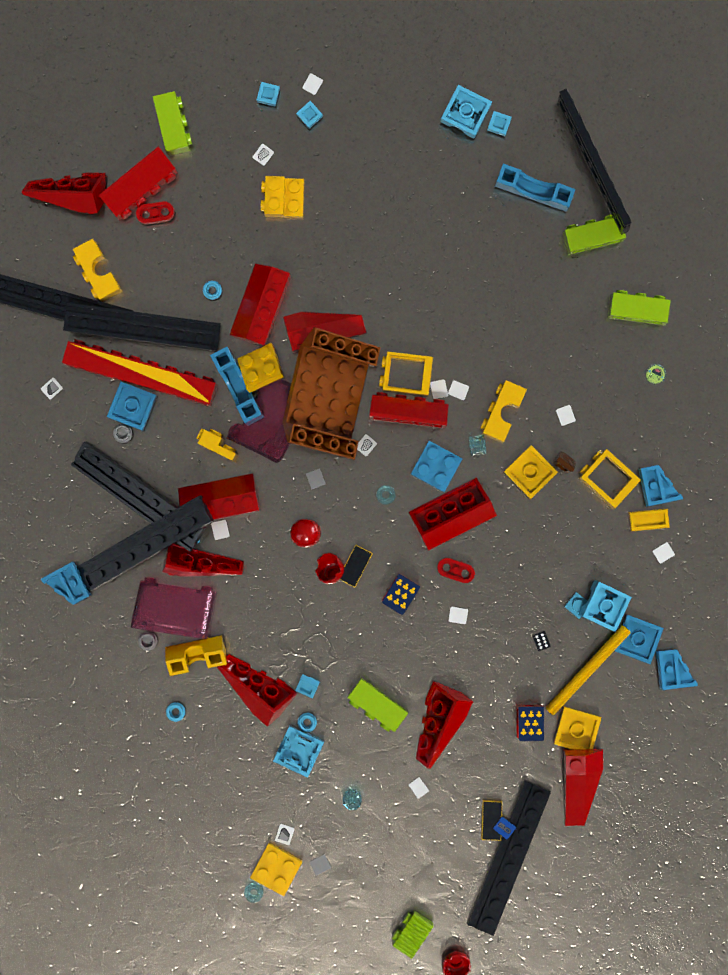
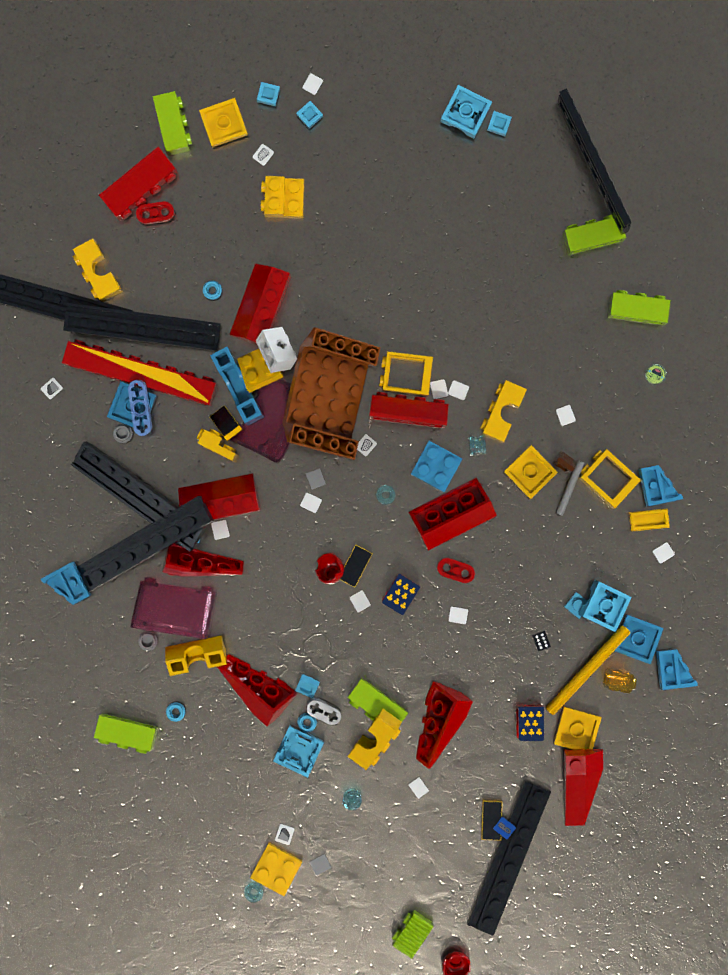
red wedge [22,172,106,214] -> none
red wedge [283,312,367,354] -> none
red hair [290,519,321,547] -> none
dark azure arch [495,164,576,212] -> none
none -> lime brick [94,713,158,754]
none -> medium blue beam [128,380,152,436]
none -> yellow plate [199,98,248,148]
none -> black tile [210,405,242,441]
none -> white brick [256,327,297,373]
none -> white sticker [300,493,322,513]
none -> light grey beam [306,697,341,725]
none -> yellow arch [348,709,402,770]
none -> white sticker [350,590,371,612]
none -> light grey piece [556,460,584,516]
none -> clear yellow brick [603,668,637,694]

